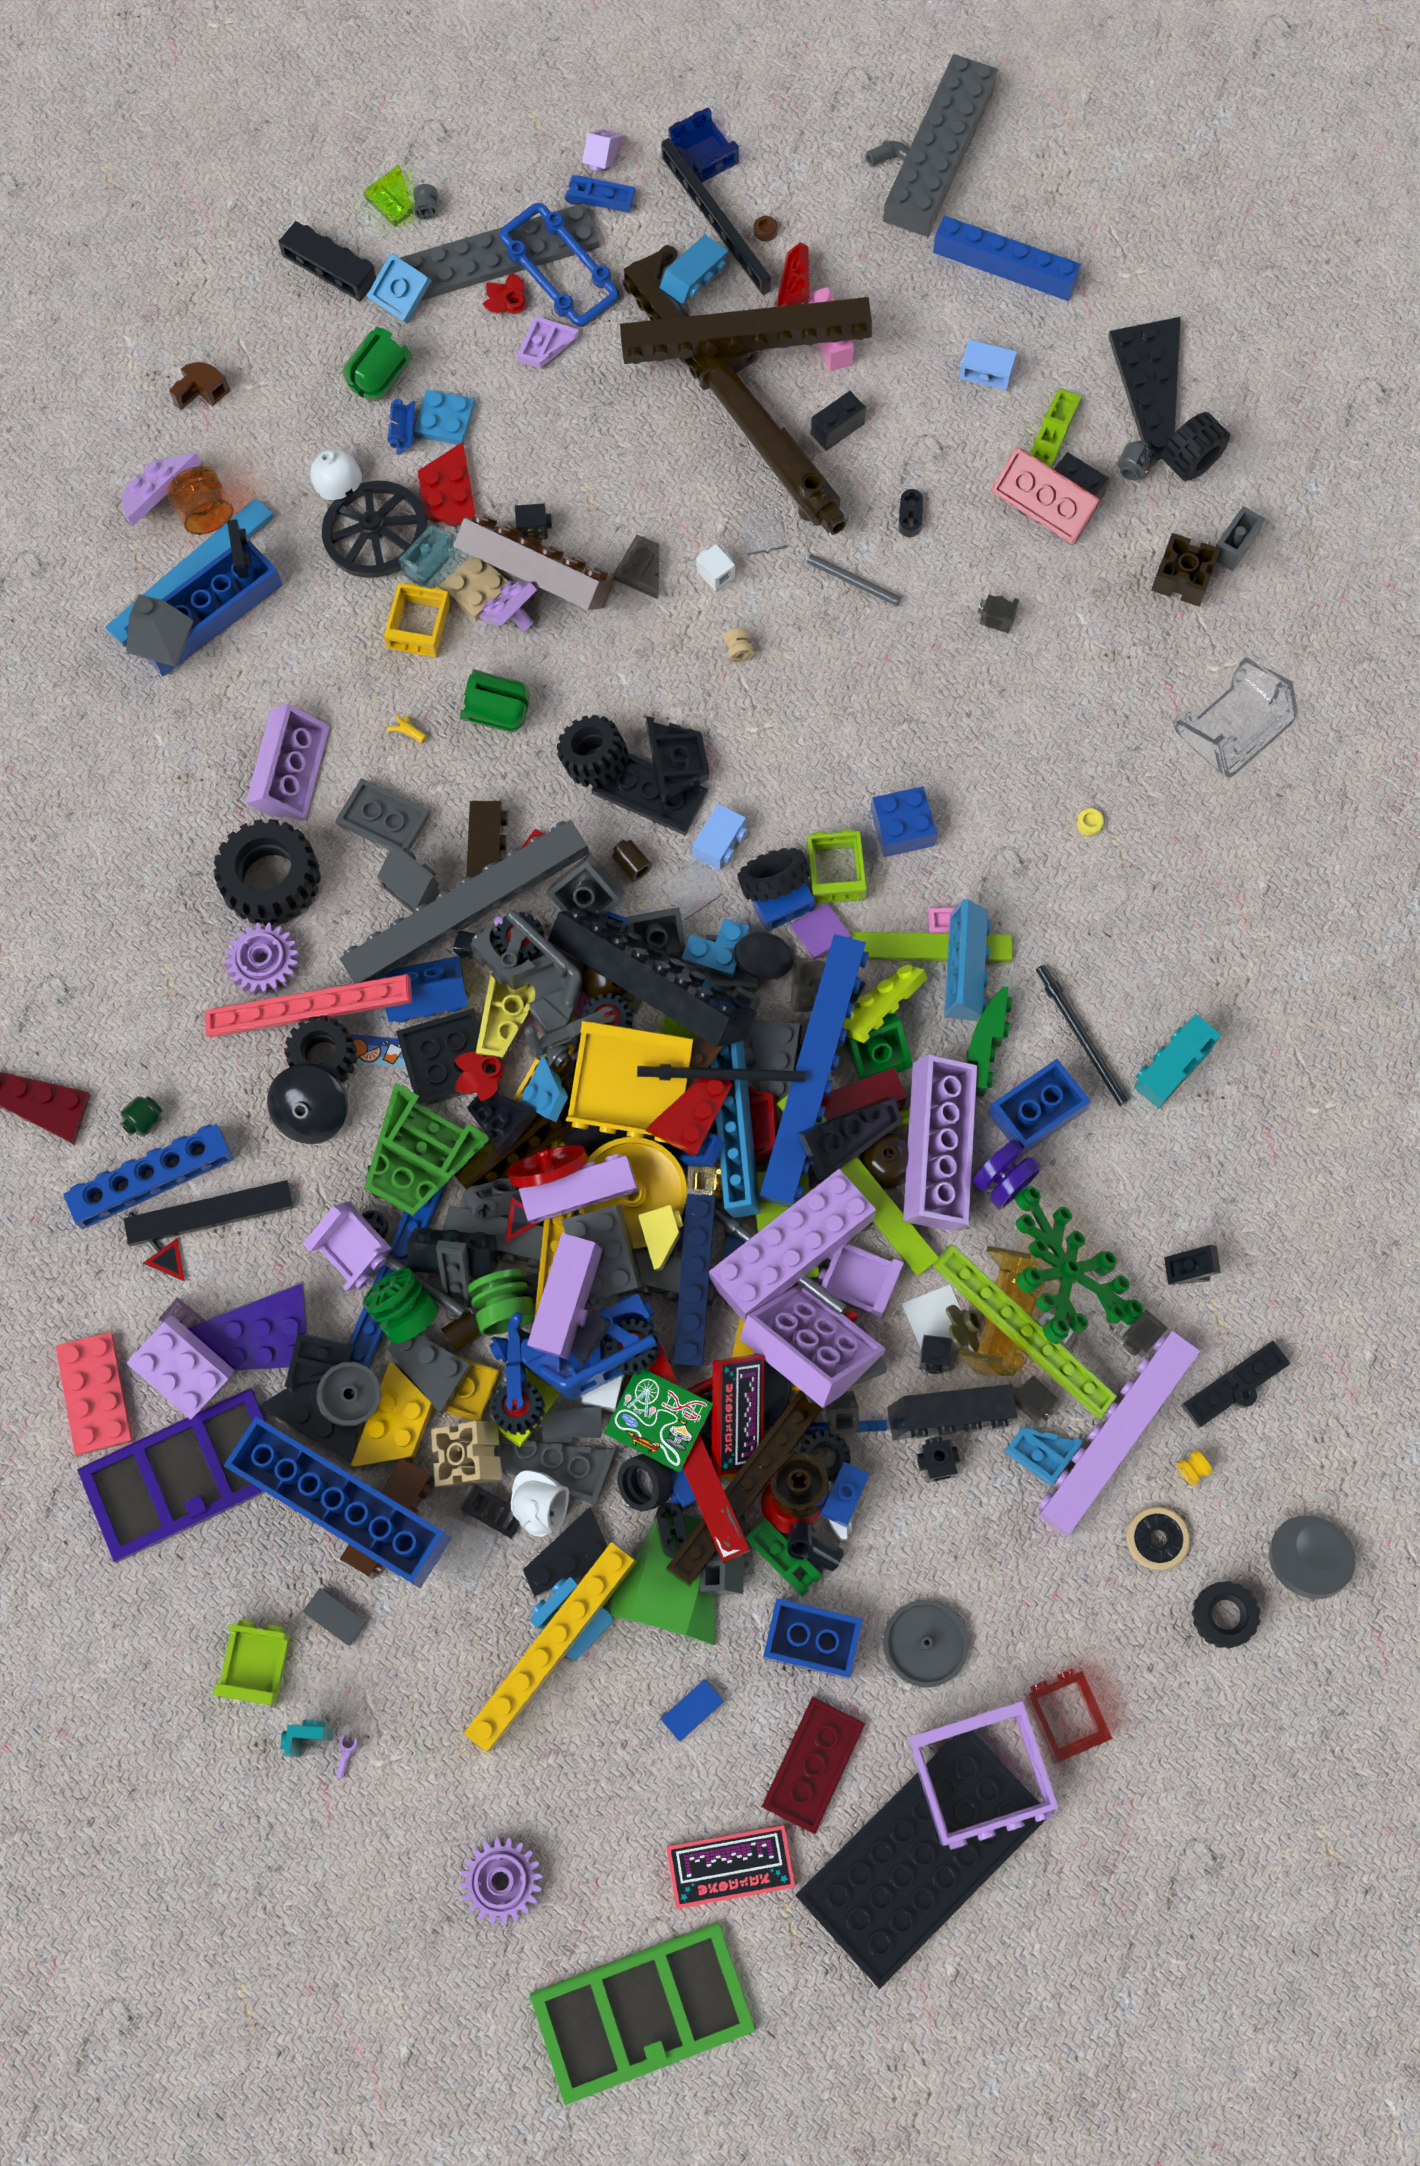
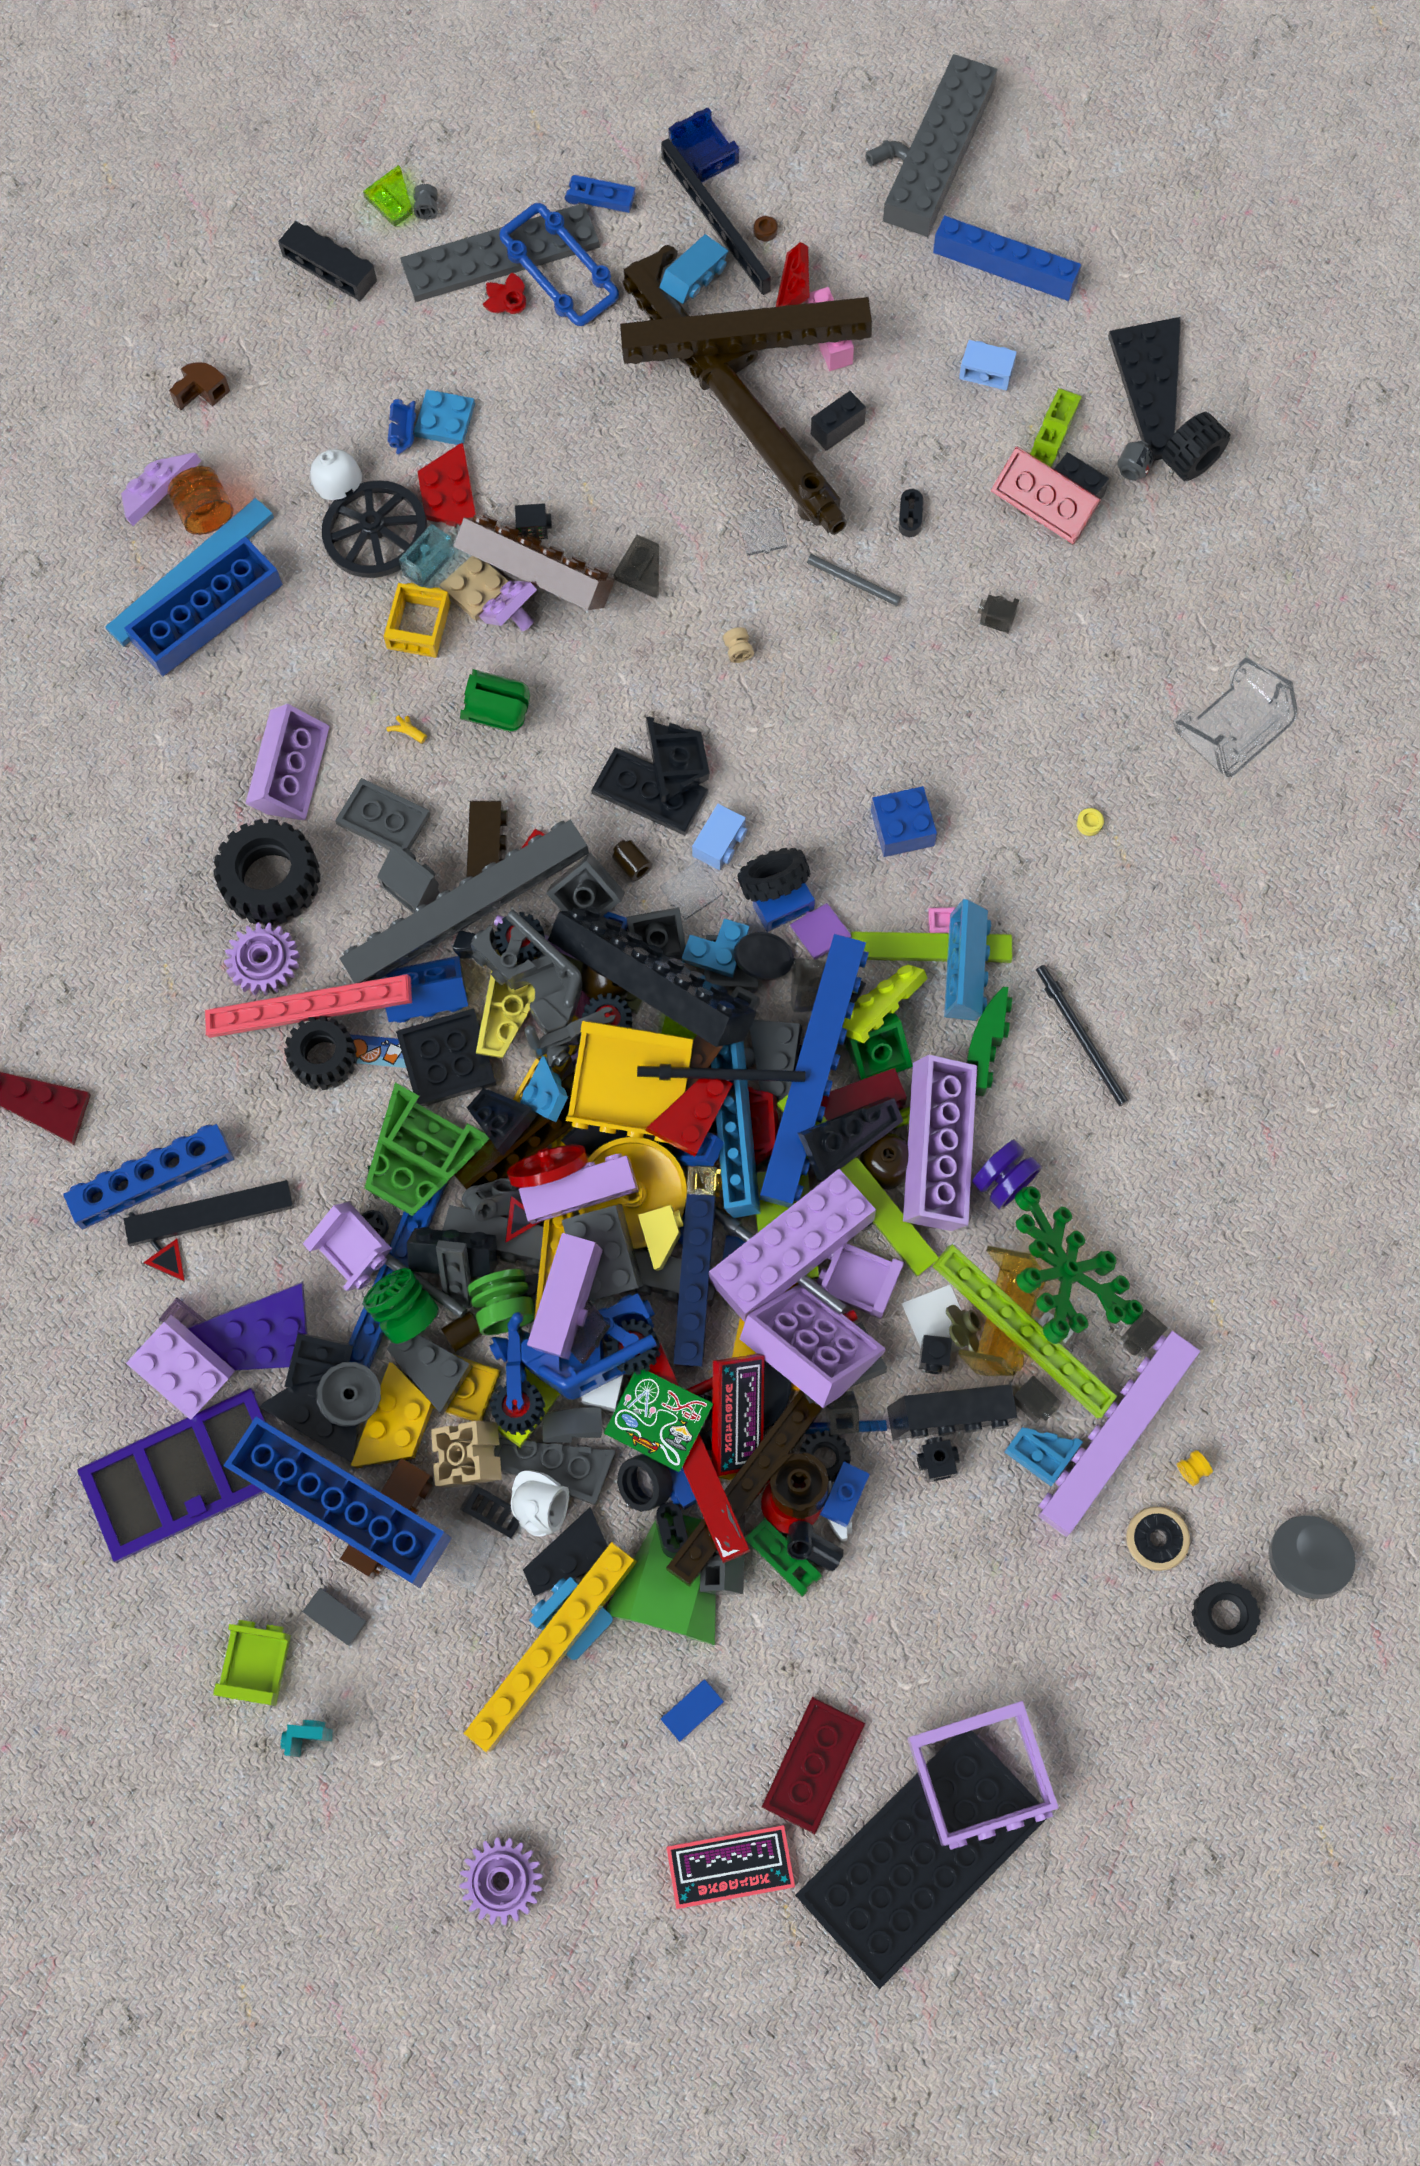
coral plate [56,1332,133,1456] -> none
dark green head [120,1096,162,1137] -> none
dark grey slope [126,594,194,667] -> none
black plate [227,519,252,579] -> none
black dish [267,1064,348,1144] -> none
lavender hand [336,1734,359,1779] -> none
green cylinder [342,327,413,402] -> none
dark azure plate [367,253,432,323] -> none
red plate [455,1052,505,1102] -> none
lavender wing [517,316,579,369] -> none
door [530,1921,756,2105] -> none
black tyre [556,715,628,787] -> none
lavender slope [582,129,623,172] -> none
white brick [696,544,735,592] -> none
blue brick [763,1598,863,1680] -> none
lime window [806,829,866,904] -> none
dark grey piece [883,1600,969,1688] -> none
blue brick [988,1059,1091,1154] -> none
clear red window [1025,1668,1112,1763] -> none
teal wedge [1134,1014,1221,1109] -> none
dark brown brick [1151,533,1221,607] -> none
black slope [1164,1245,1221,1285] -> none
black hinge [1181,1341,1291,1429] -> none
dark grey brick [1216,506,1265,571] -> none

